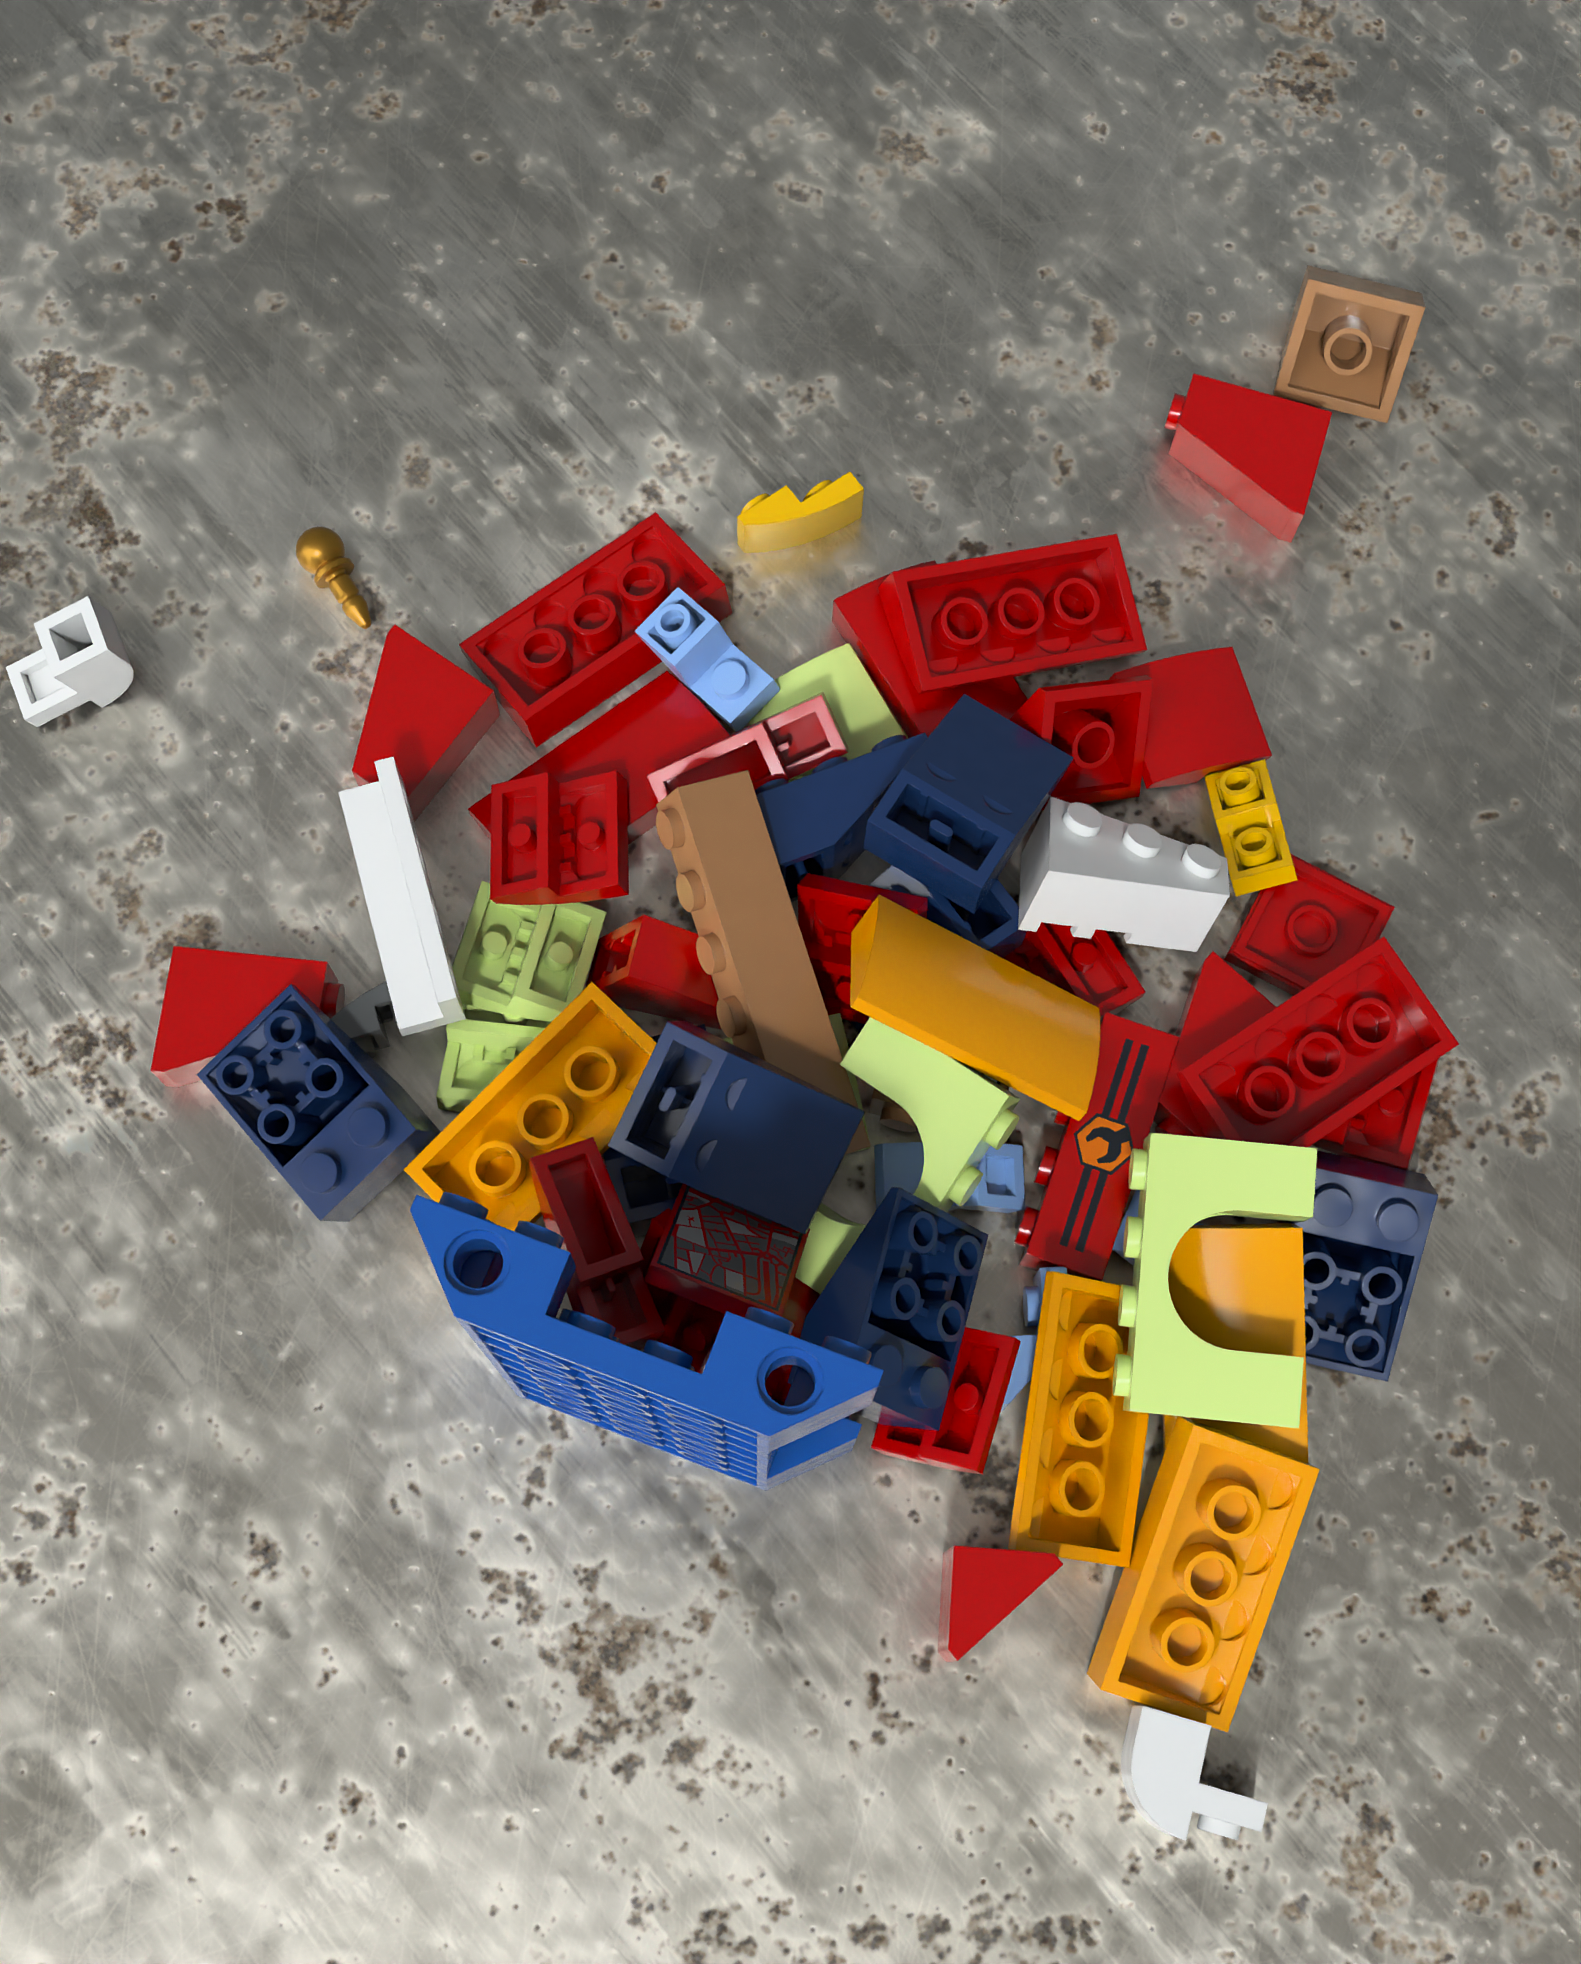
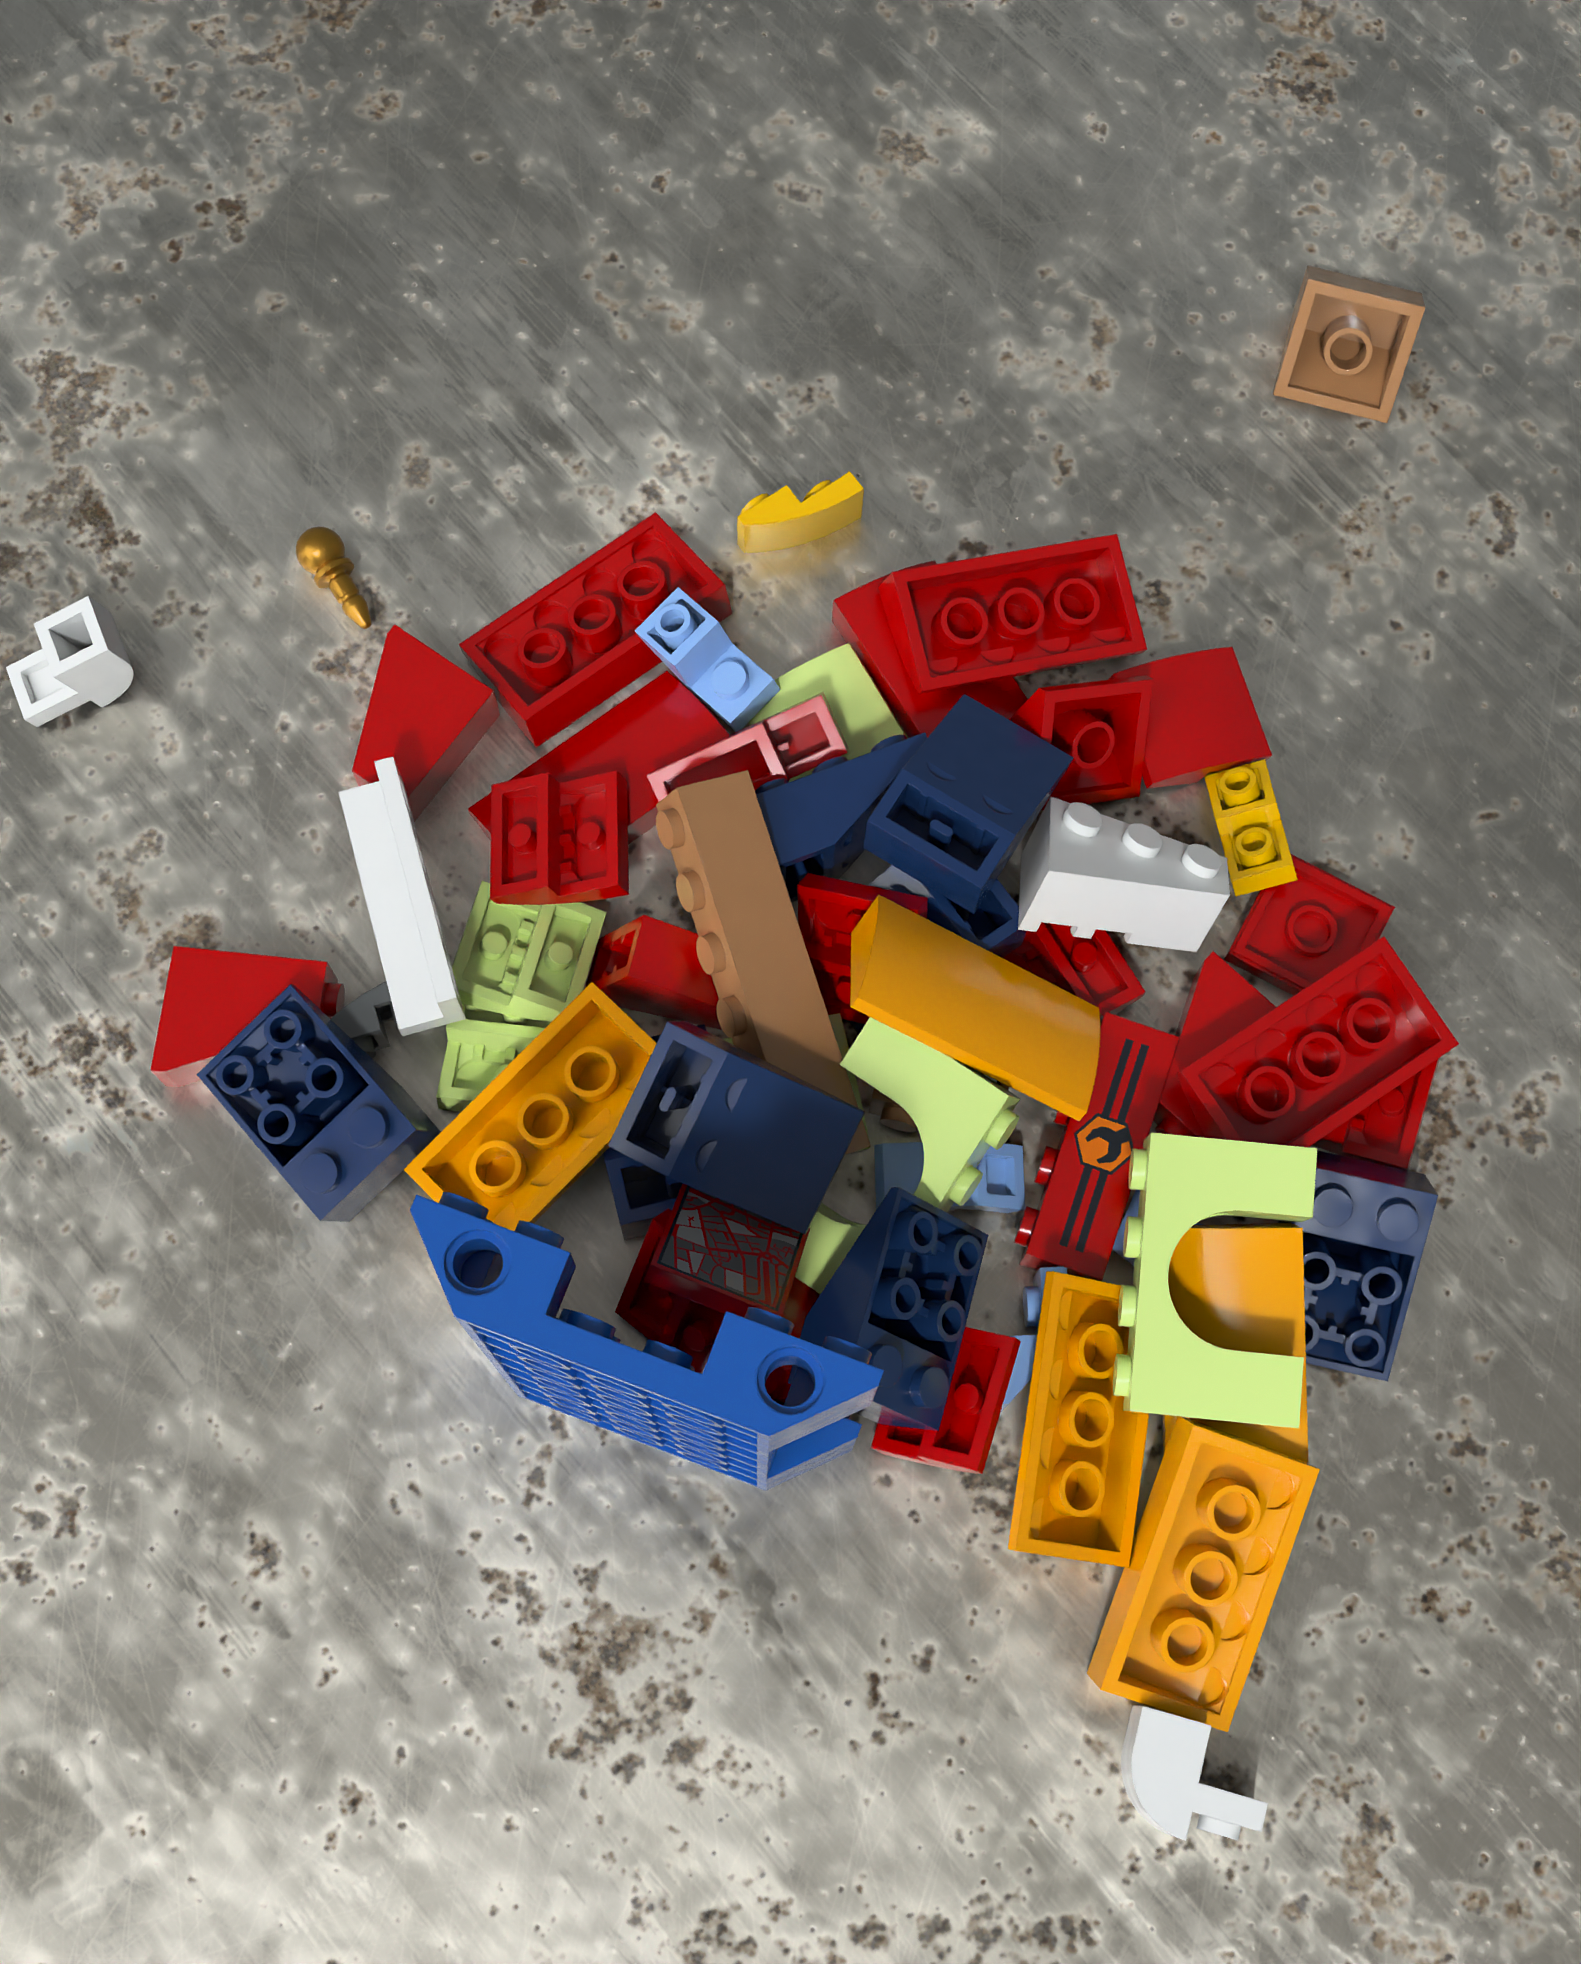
red slope [529,1137,665,1350] -> none
red slope [937,1545,1064,1662] -> none
red slope [1164,373,1332,543] -> none

